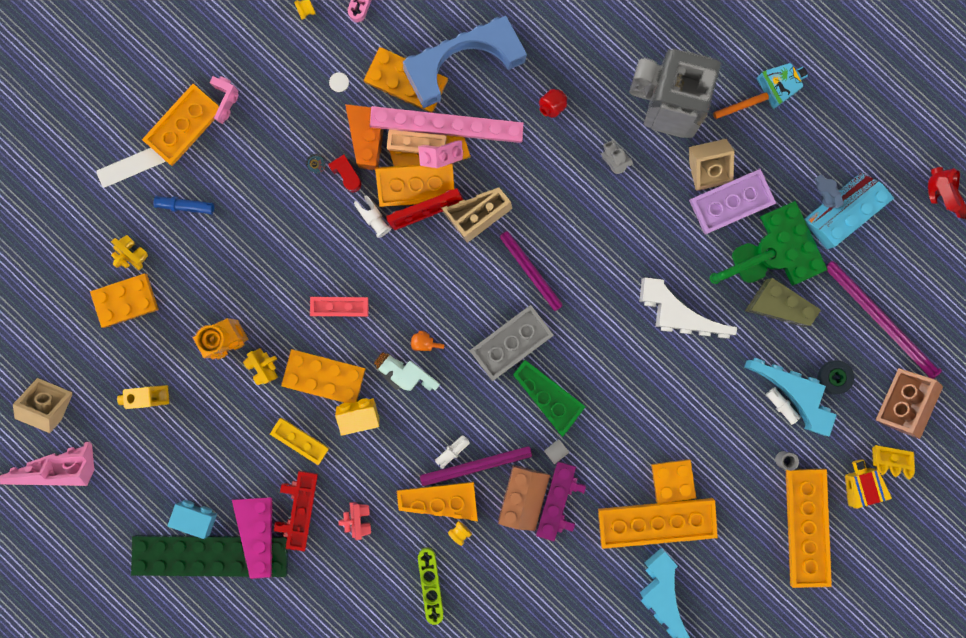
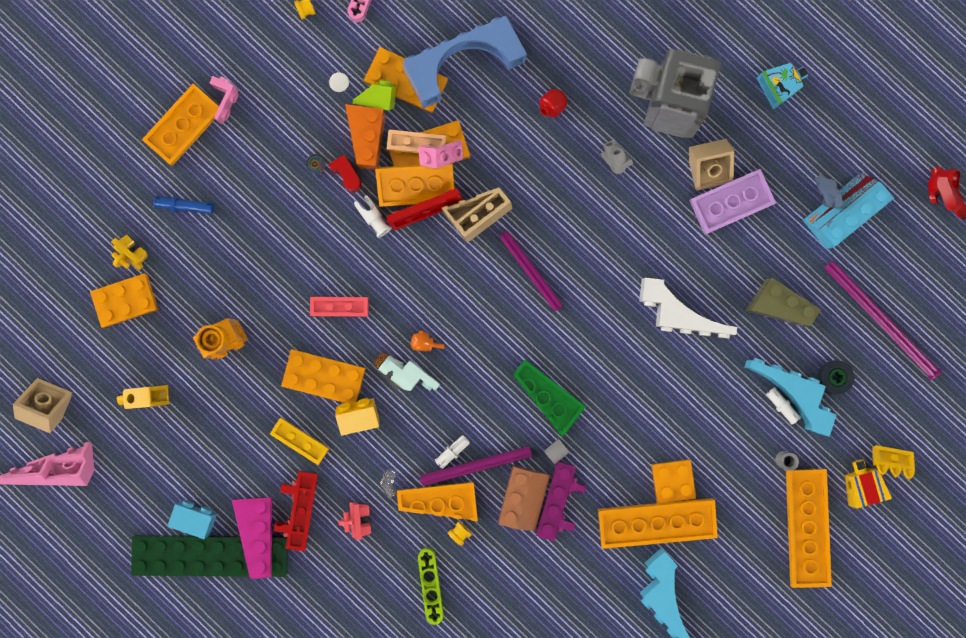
white sticker [96,148,166,188] -> none
yellow hips [243,348,278,385] -> none
bright pink plate [370,106,523,143] -> none
light grey plate [469,305,554,381] -> none
green plate [709,201,828,286] -> none
orange piece [713,92,769,119] -> none
nougat slope [876,368,943,439] -> none
none -> lime slope [353,79,397,111]
none -> clear arm [380,469,396,499]

